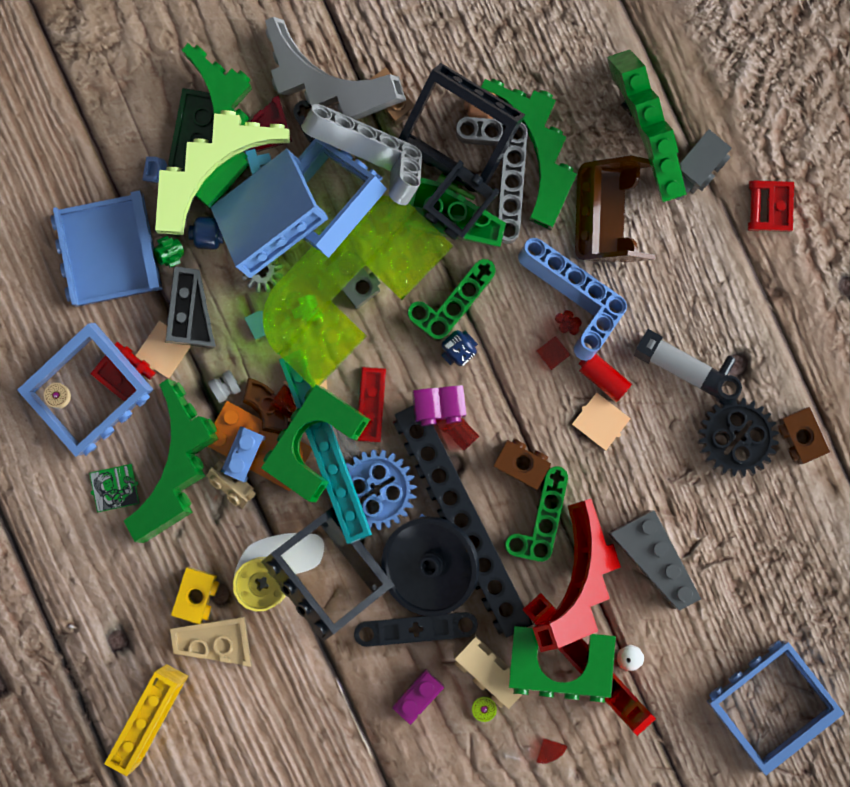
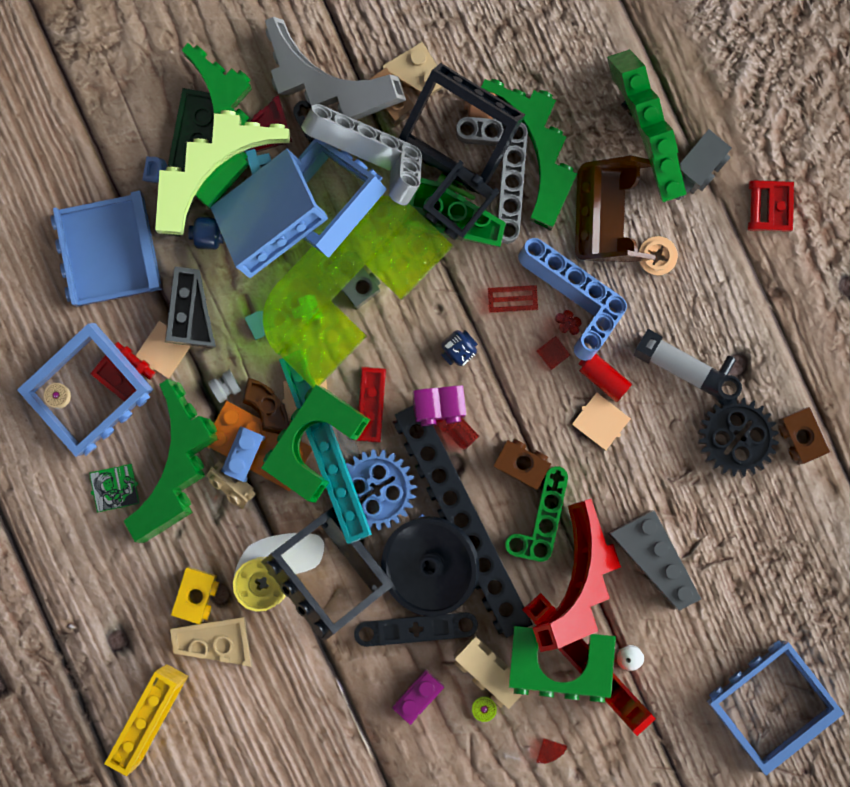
green gear [153,236,184,268] -> none
gear [242,258,283,293] -> none
clear red tile [270,384,296,419] -> none
green beam [408,259,496,341] -> none
none -> tan wing [382,42,444,95]
none -> clear red tile [488,285,538,313]
none -> light nougat gear [639,236,678,276]

